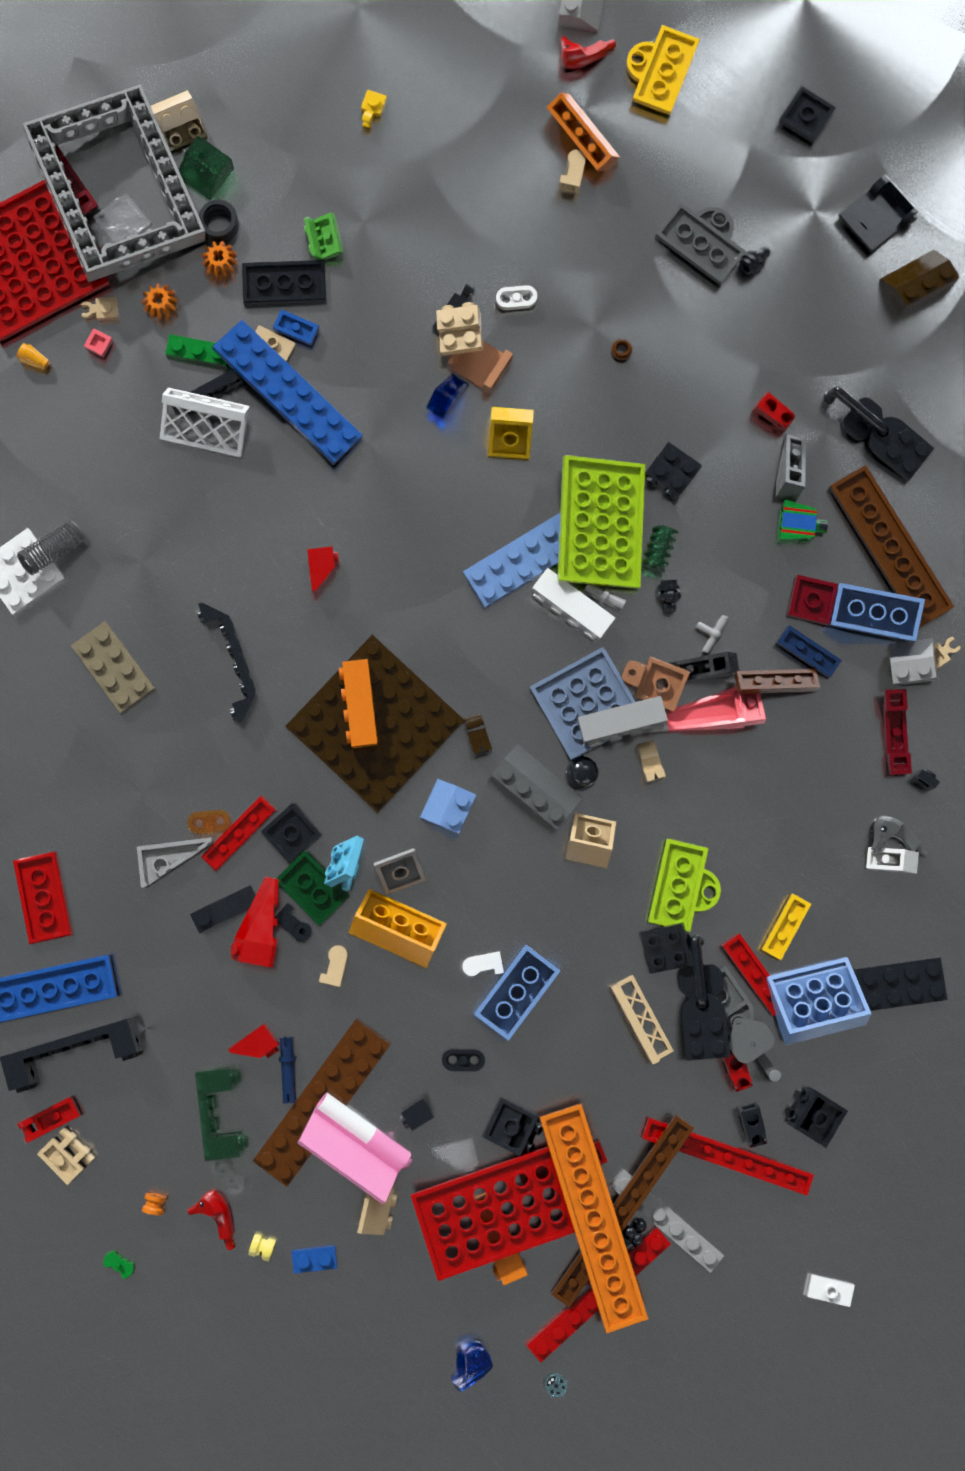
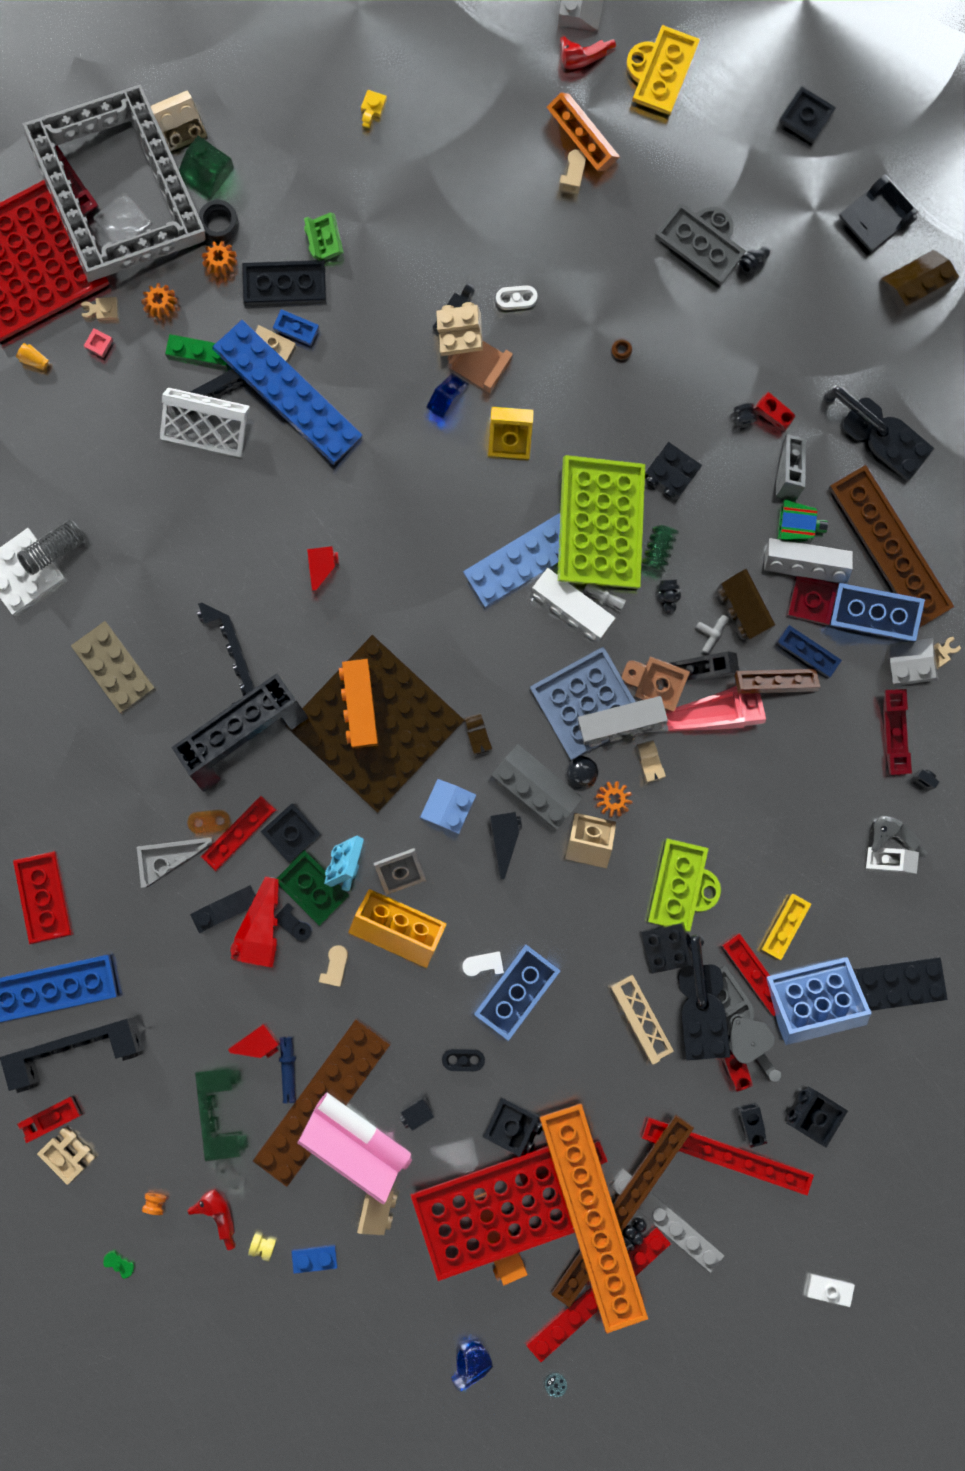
none -> black plate [171,673,309,792]
none -> black slope [490,812,522,880]
none -> orange gear [596,781,632,818]
none -> dark brown slope [717,569,775,643]
none -> black wheel [733,403,757,426]
none -> light grey brick [764,538,853,584]

